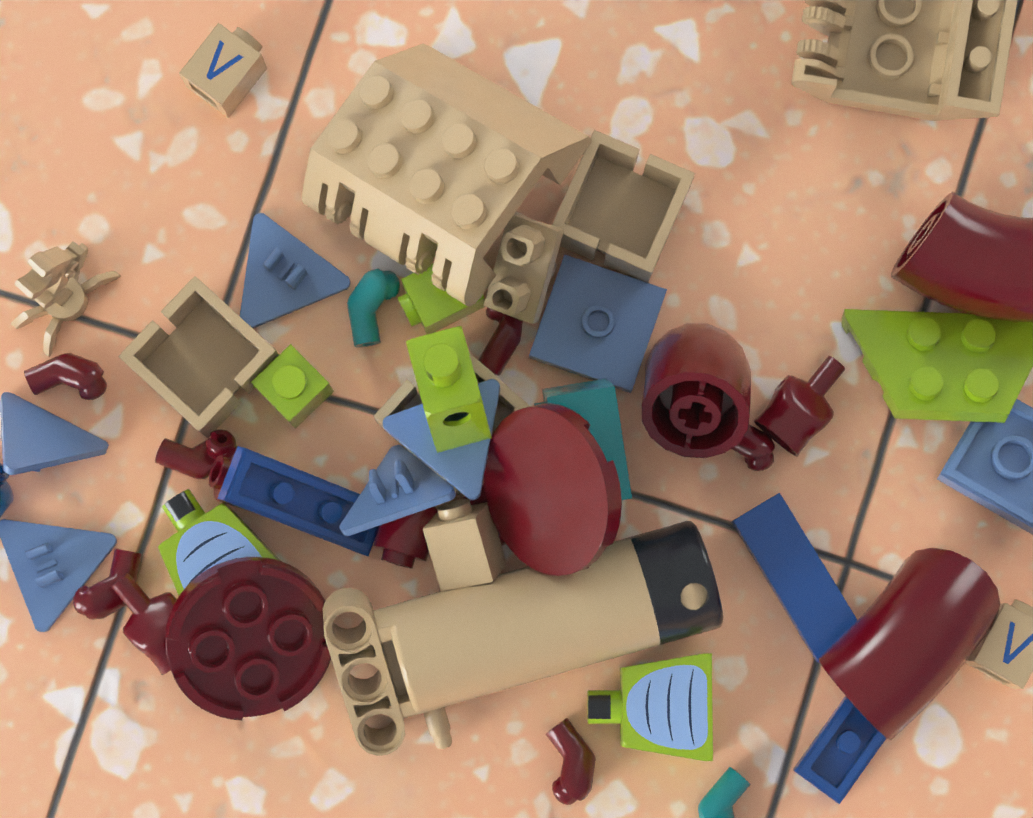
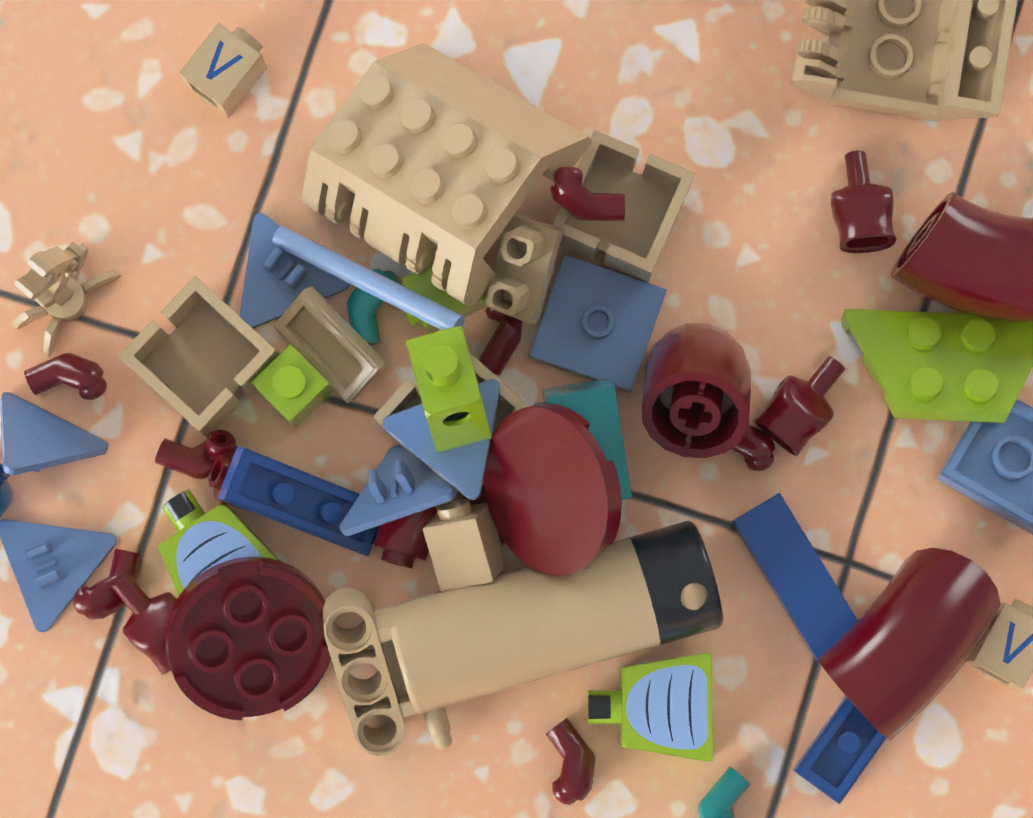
none -> light blue bar [272,226,465,330]
none -> tan tile [273,286,387,404]
none -> dark red arm [550,166,625,221]
none -> dark red piece [831,150,897,254]

